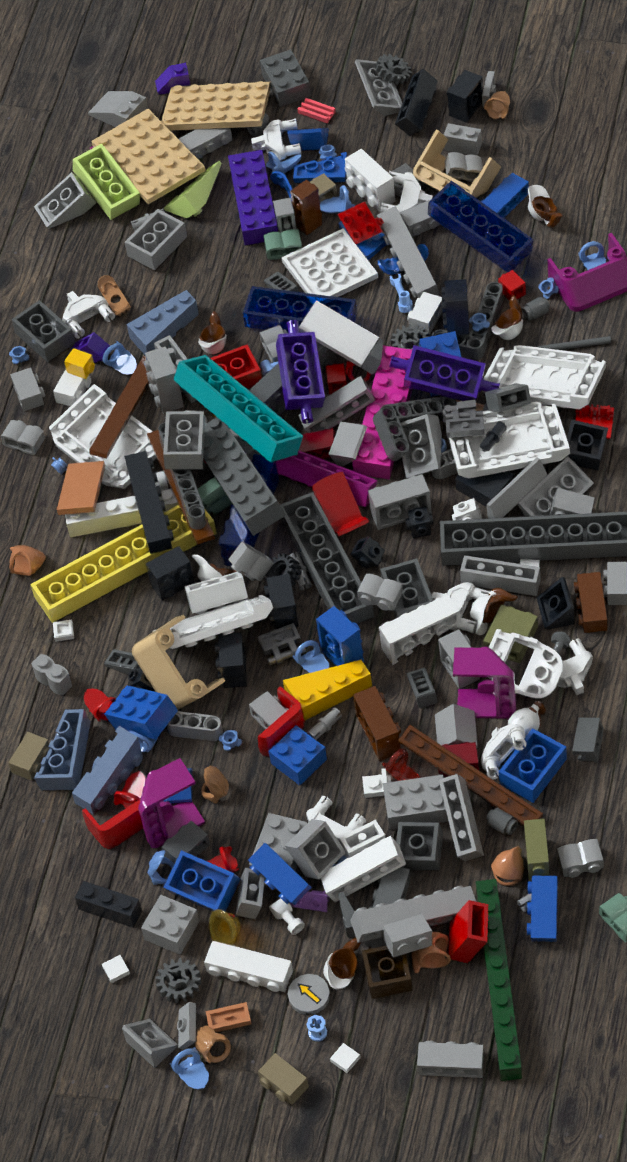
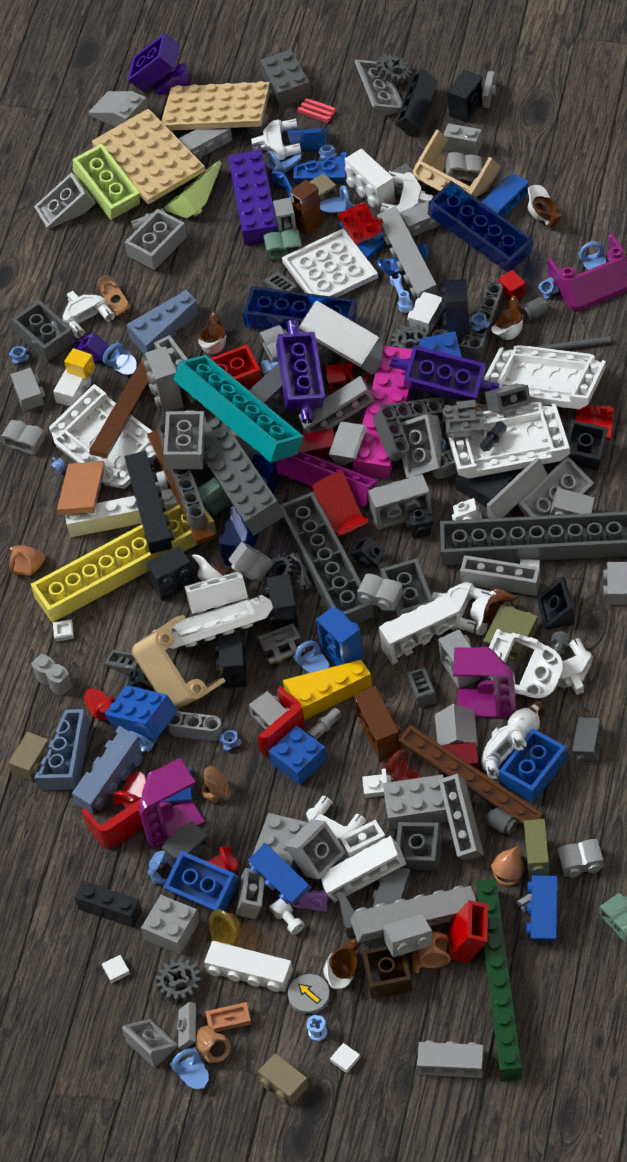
medium nougat piece [484,91,510,119] -> none
reddish brown brick [574,572,607,633] -> none
none -> dark purple brick [128,33,180,91]

